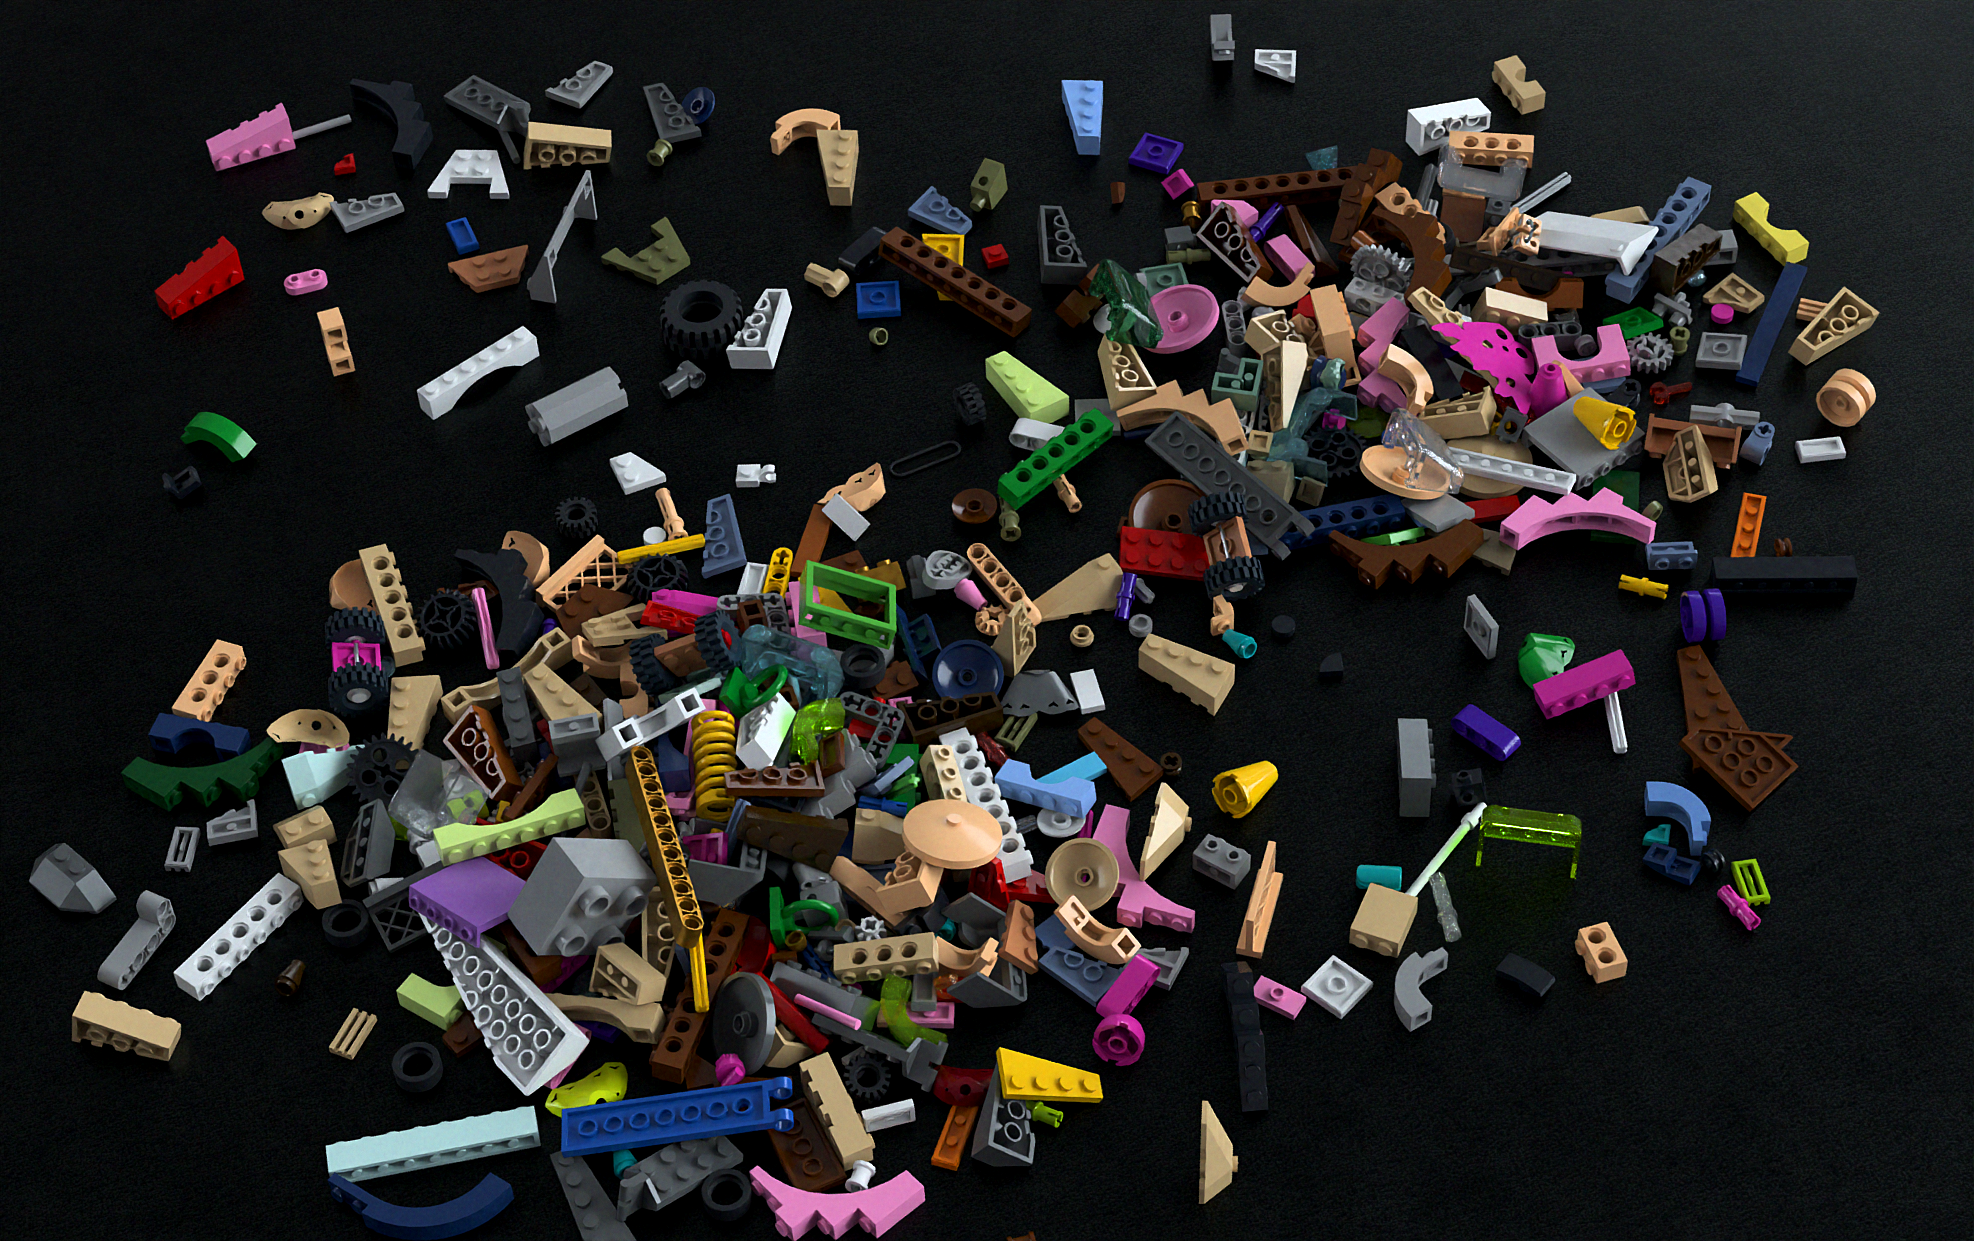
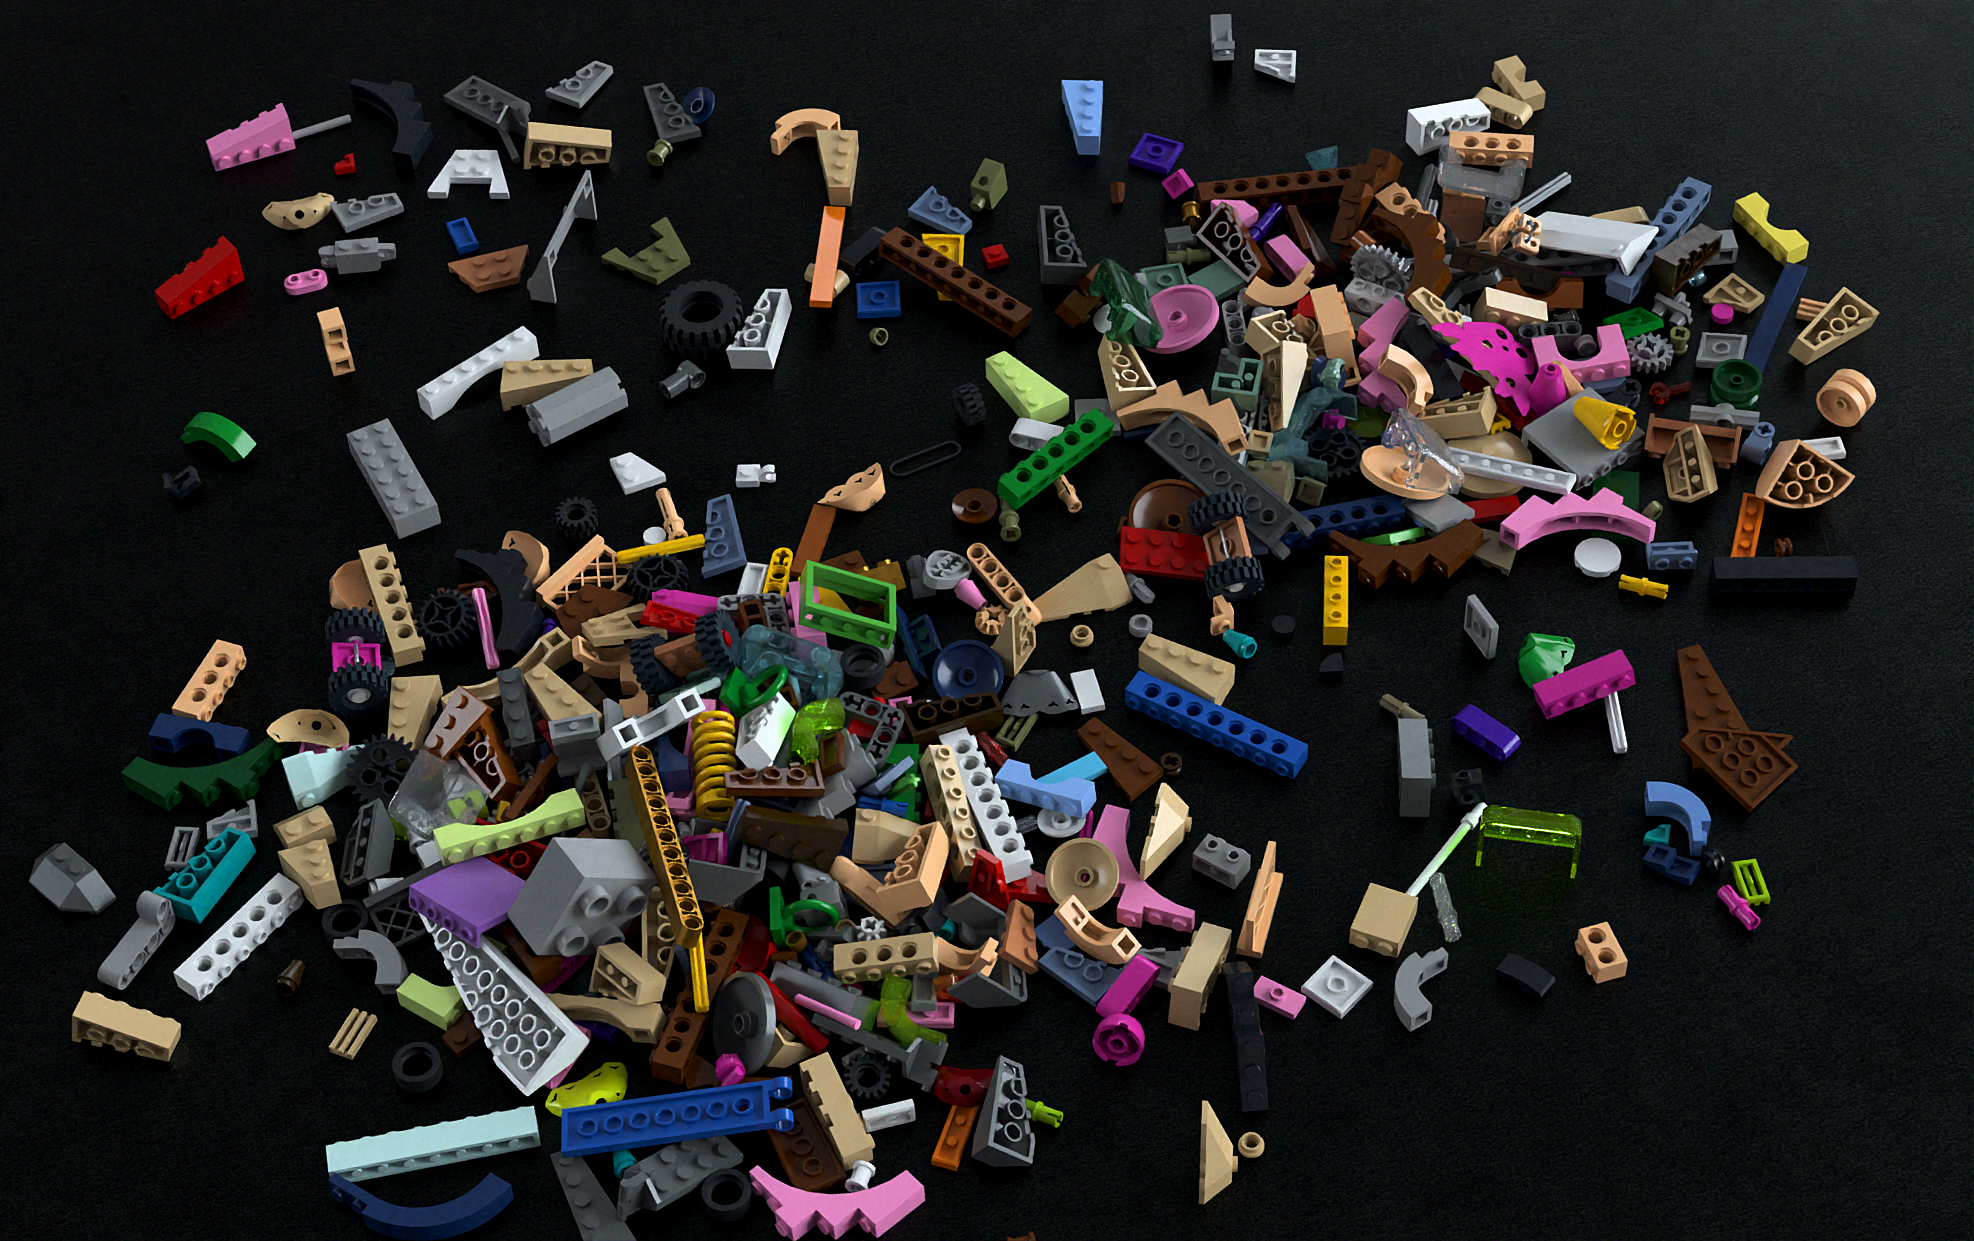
white tile [822,493,870,541] -> none
light nougat dish [902,799,1002,869] -> none
yellow wing [996,1047,1103,1103] -> none
dark purple pin [1114,573,1137,621] -> none
yellow cone [1212,761,1278,818] -> none
teal arm [1356,865,1402,891] -> none
dark grey brick [1495,406,1528,444] -> none
dark purple wheel [1680,588,1726,643] -> none
none -> teal wedge [152,827,256,924]
none -> light grey hinge [318,237,396,274]
none -> light grey arch [333,930,409,994]
none -> light grey brick [346,418,441,539]
none -> wing [416,685,493,781]
none -> tan wedge [500,359,593,411]
none -> orange tile [810,206,845,308]
none -> blue brick [1125,670,1308,779]
none -> tan wedge [1168,922,1232,1031]
none -> sand green tile [1187,259,1247,302]
none -> tan plate [1238,1132,1264,1158]
none -> yellow brick [1323,556,1348,645]
none -> dark tan axle [1379,694,1425,719]
none -> tan beam [1473,87,1533,129]
none -> white tile [1574,538,1621,578]
none -> dark green wheel [1709,359,1762,411]
none -> light nougat brick [1755,439,1855,508]

